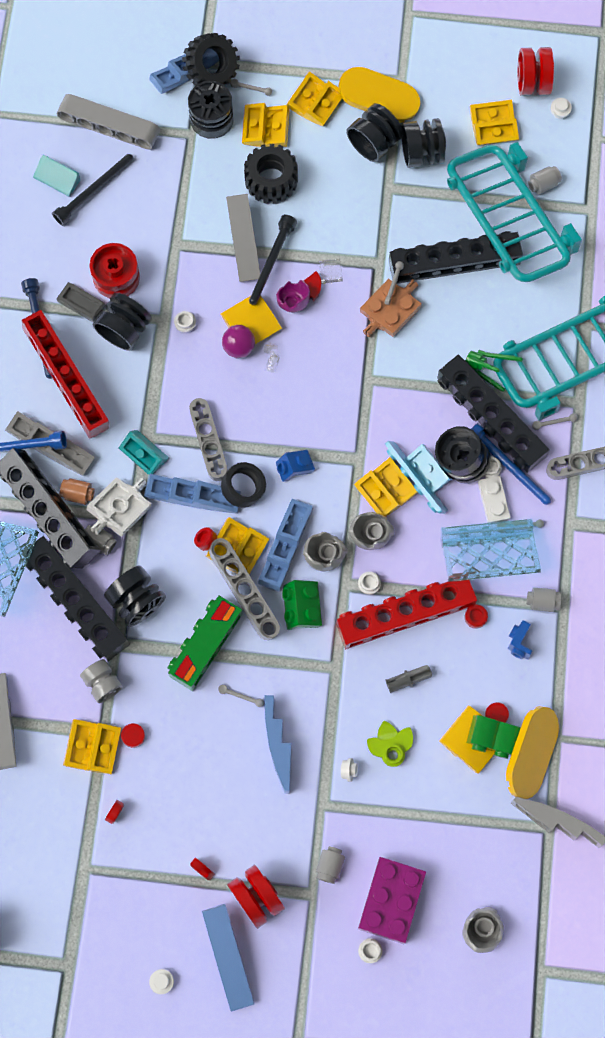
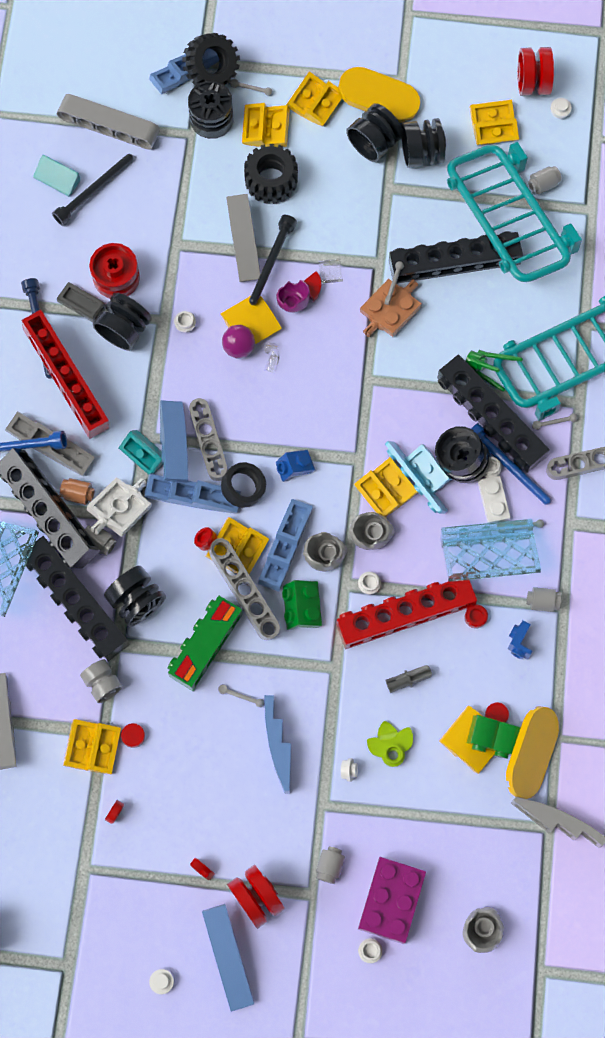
none -> medium blue slope [160,400,188,482]

